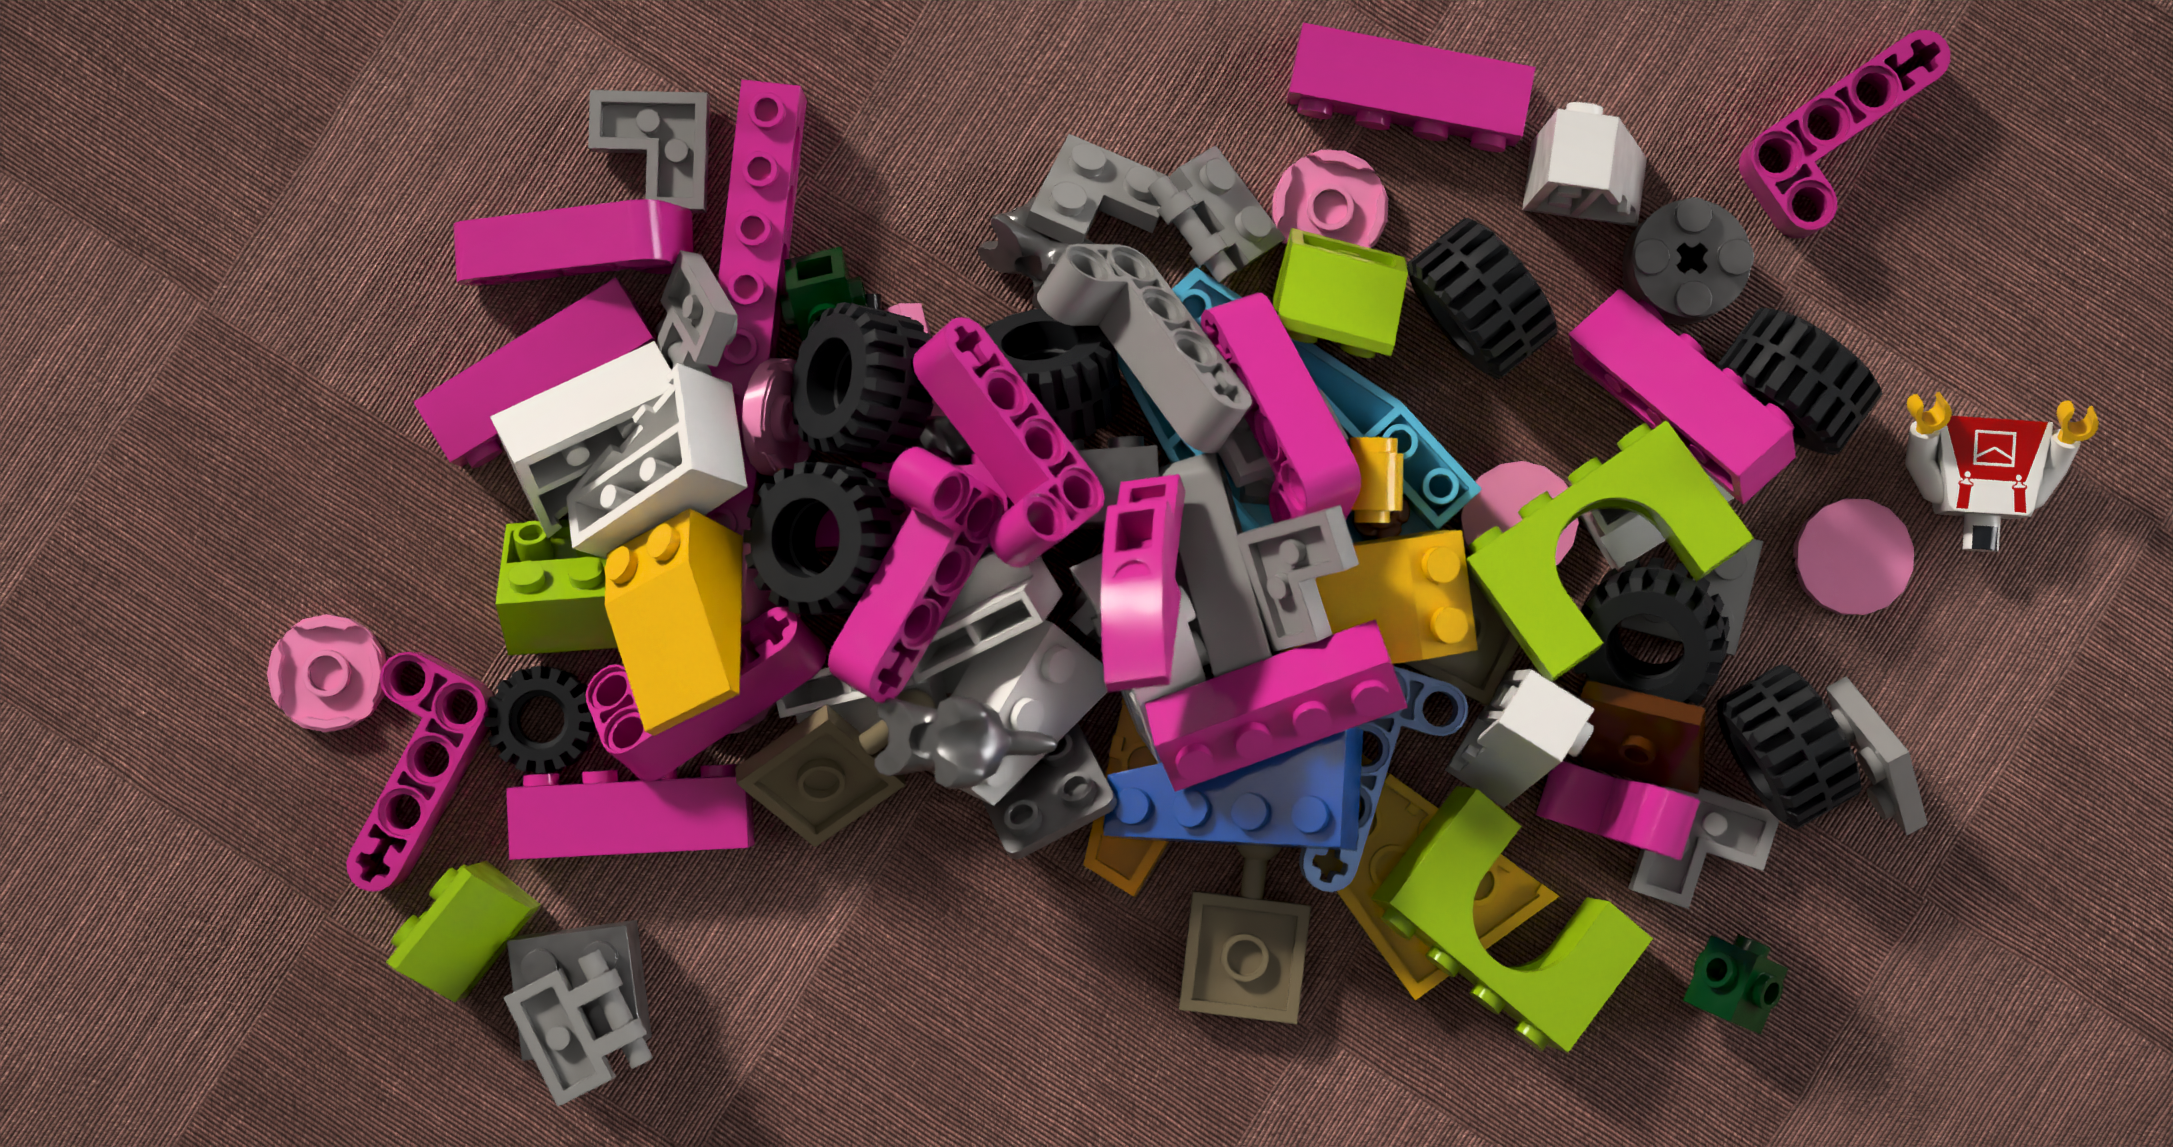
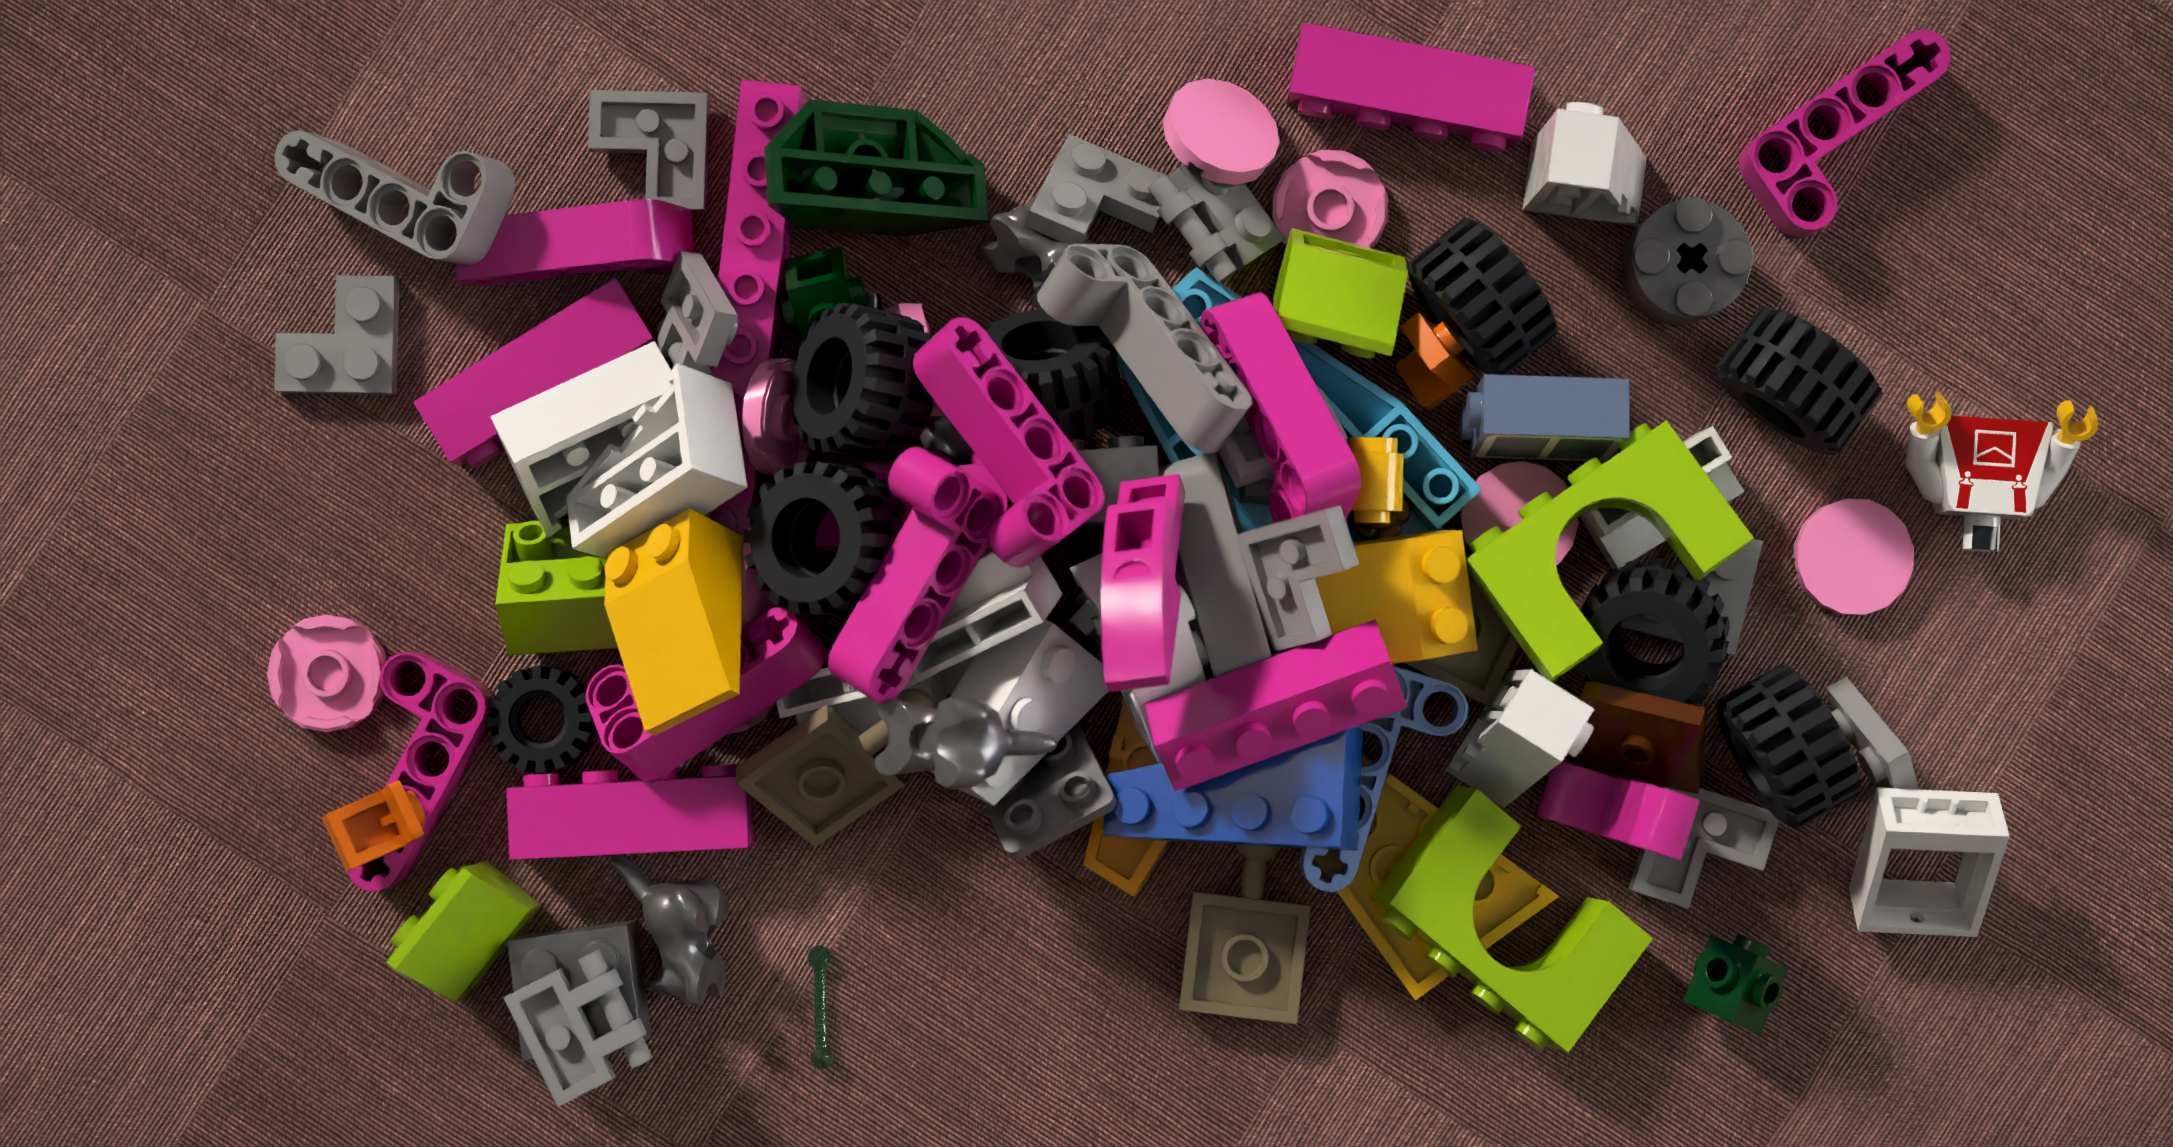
dark pink brick [1568,288,1796,505] -> none
none -> light grey beam [274,130,516,266]
none -> light grey plate [274,275,400,395]
none -> orange bracket [321,780,425,873]
none -> flat silver animal [611,855,728,1007]
none -> dark green wedge [764,99,989,237]
none -> clear green hinge [807,945,833,1070]
none -> bright pink tile [1163,79,1280,185]
none -> orange bracket [1396,312,1474,410]
none -> sand blue brick [1459,374,1630,462]
none -> white window [1849,788,2010,937]

